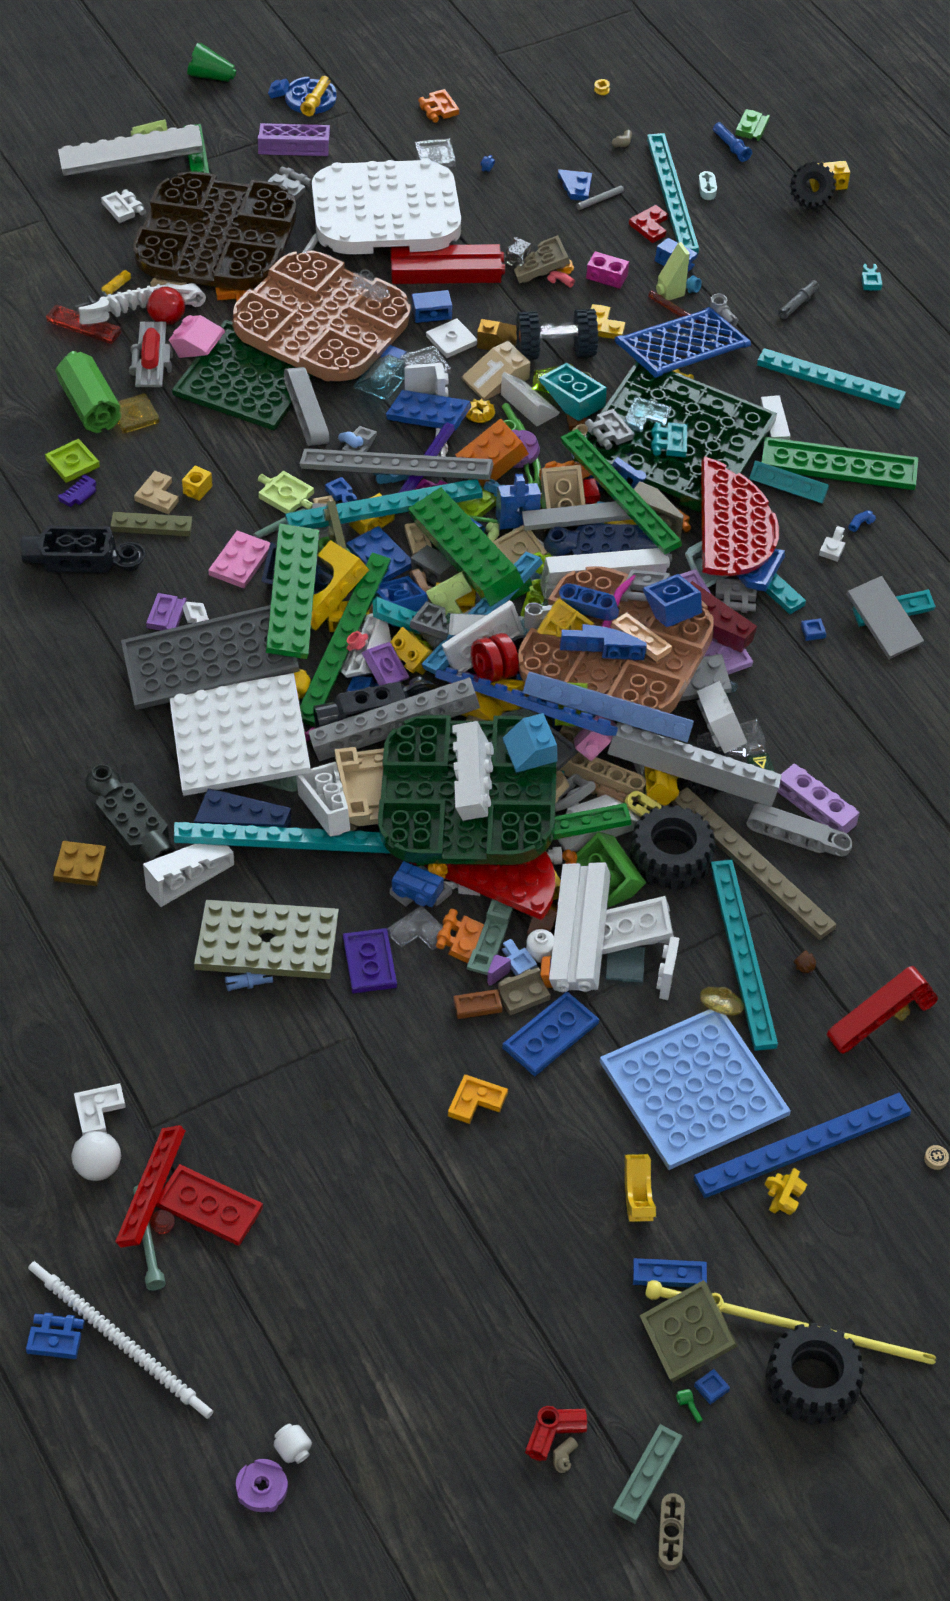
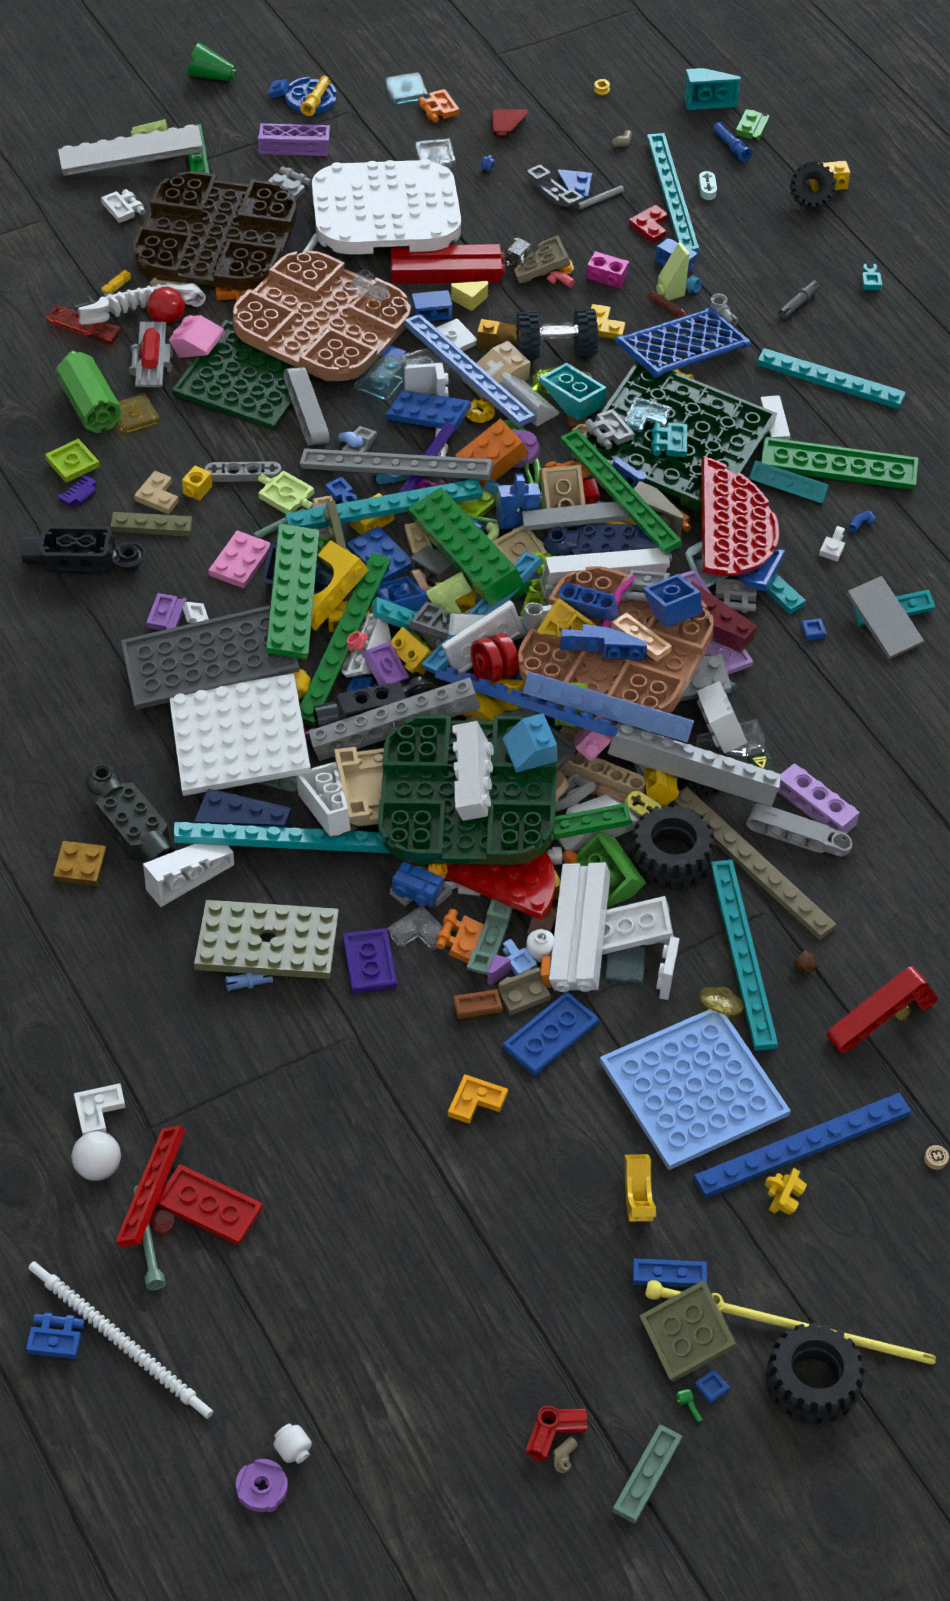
dark tan beam [658,1493,685,1570] -> none
none -> light grey beam [205,462,281,482]
none -> clear light blue plate [385,73,428,104]
none -> medium blue plate [404,314,535,427]
none -> light yellow slope [451,281,488,311]
none -> red slope [491,109,528,136]
none -> dark grey slope [526,164,584,207]
none -> teal slope [683,68,741,110]

